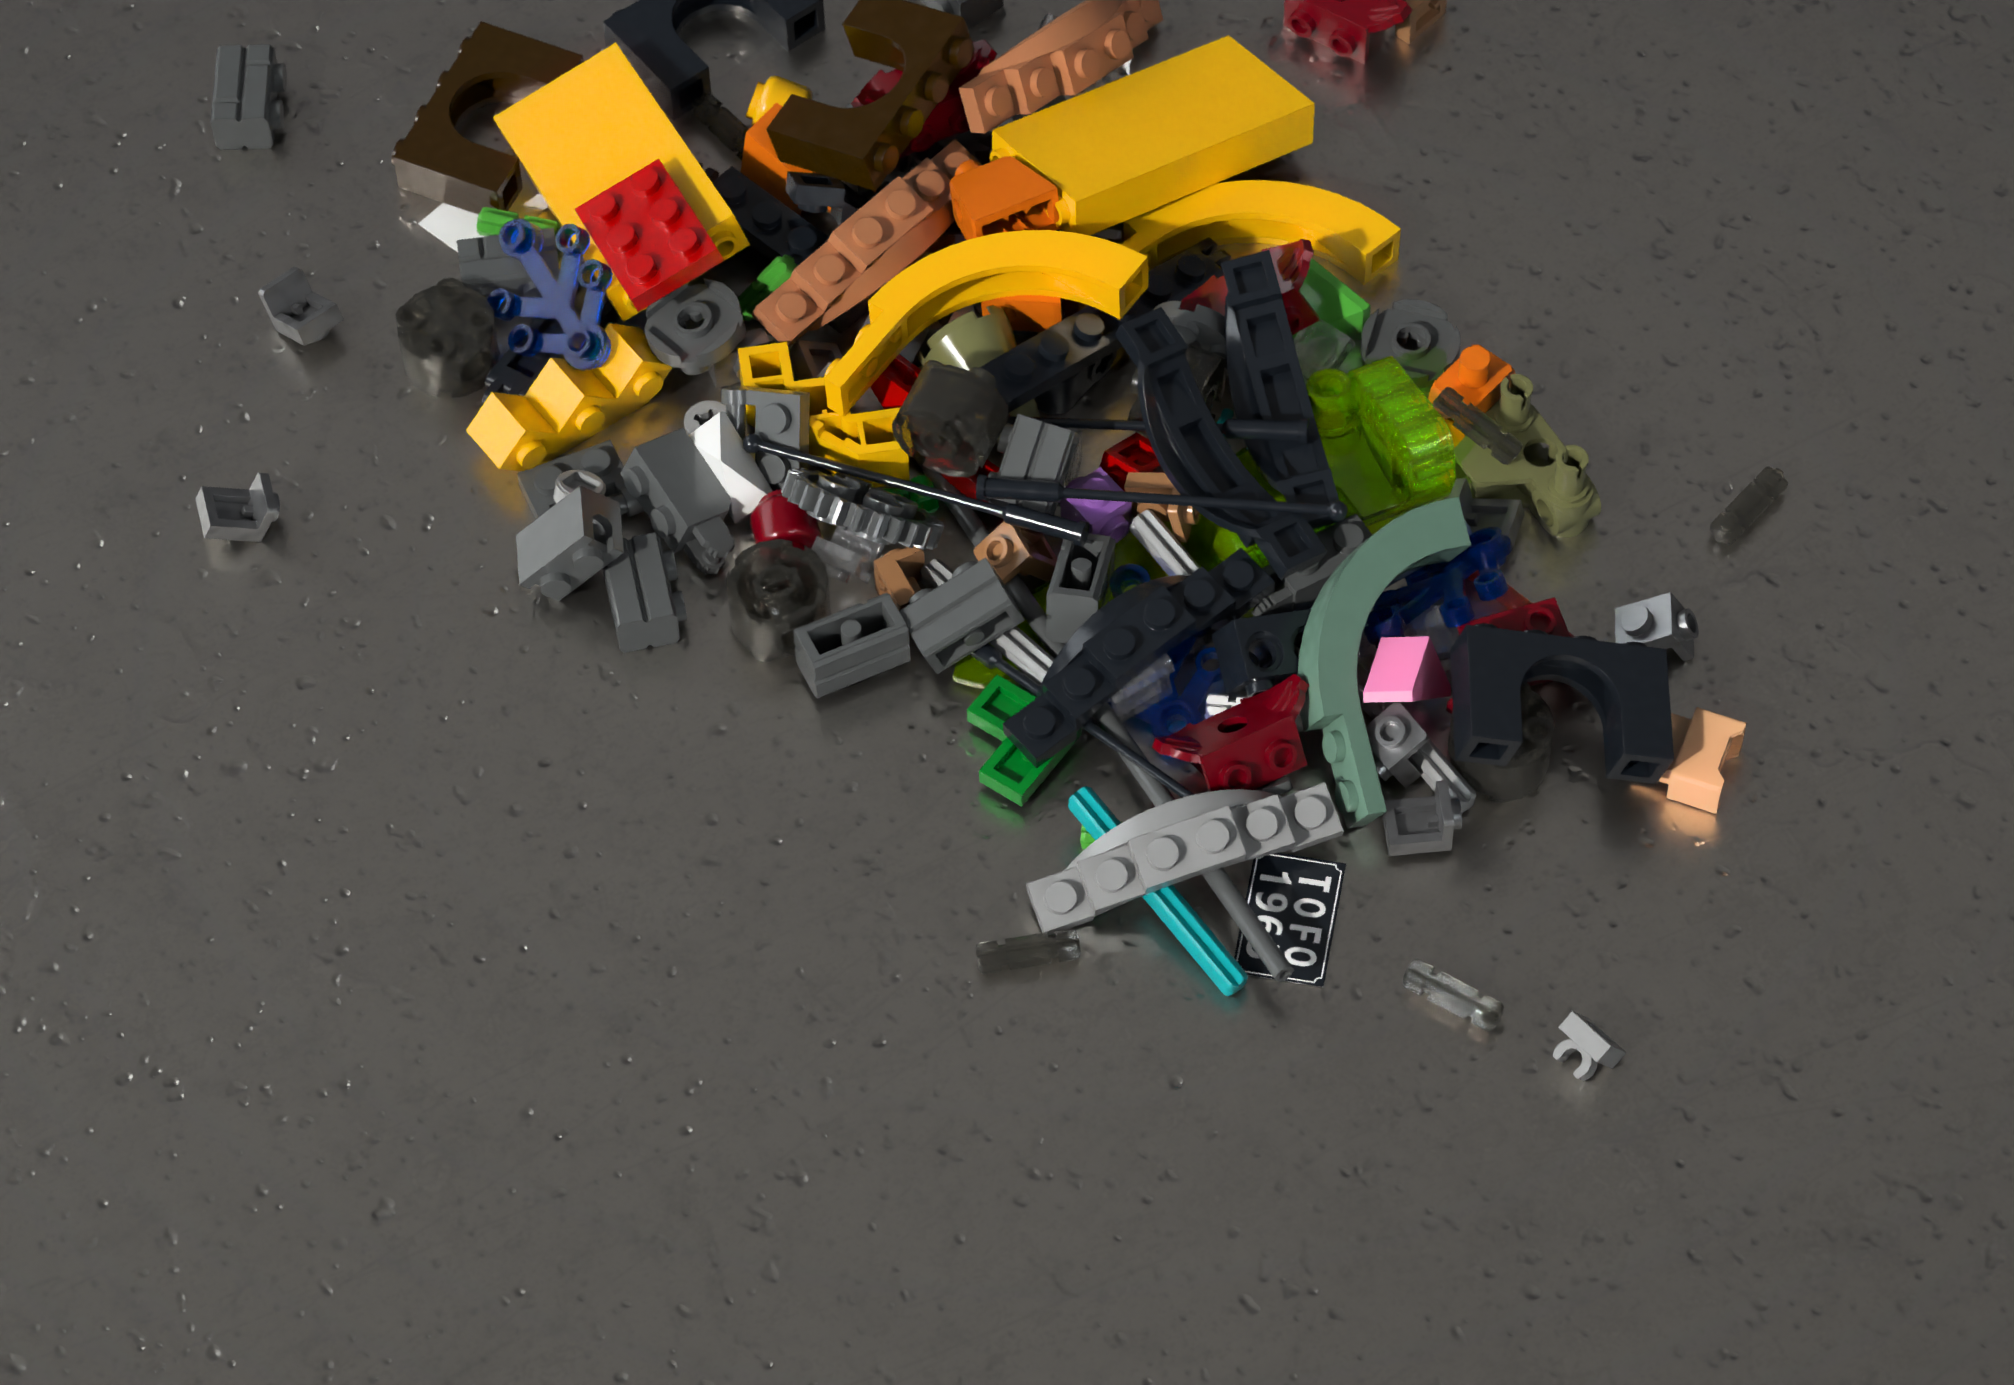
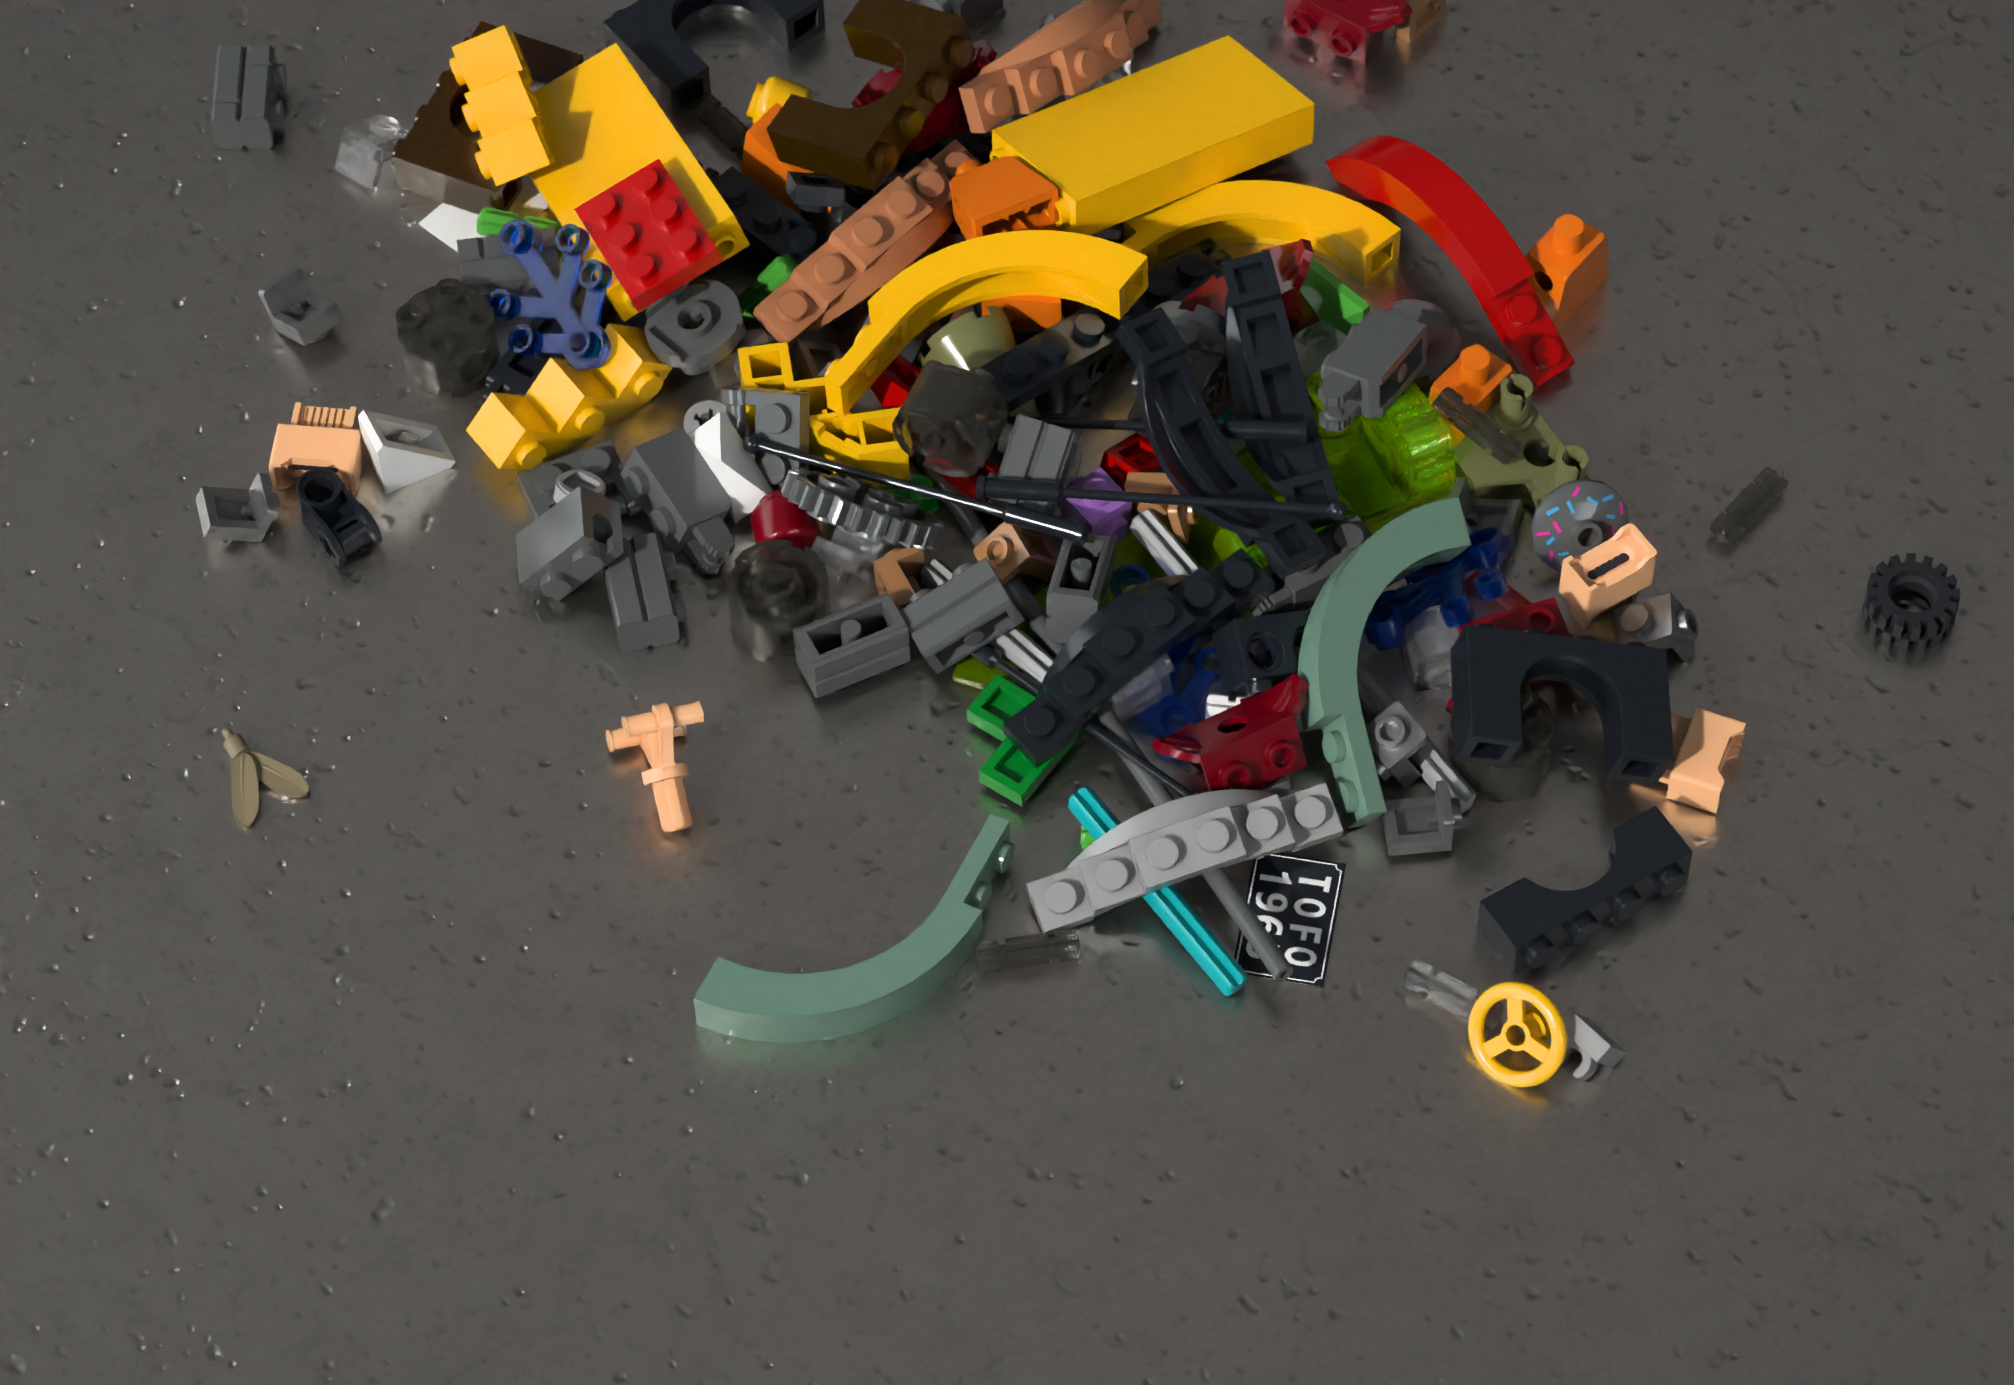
bright pink slope [1363,636,1451,703] -> none
none -> dark tan piece [222,728,310,828]
none -> light nougat piece [269,402,365,496]
none -> black piece [296,468,382,567]
none -> clear bracket [335,115,409,189]
none -> white slope [358,409,456,494]
none -> yellow brick [449,24,556,187]
none -> light nougat axle [606,701,704,832]
none -> sand green arch [693,813,1015,1043]
none -> dark grey hinge [1318,307,1427,432]
none -> red arch [1325,135,1575,388]
none -> yellow piece [1468,982,1567,1087]
none -> black arch [1477,806,1693,975]
none -> orange torso [1525,214,1608,330]
none -> dark grey dish [1530,478,1629,572]
none -> light nougat piece [1559,523,1657,630]
none -> black tyre [1862,553,1961,652]

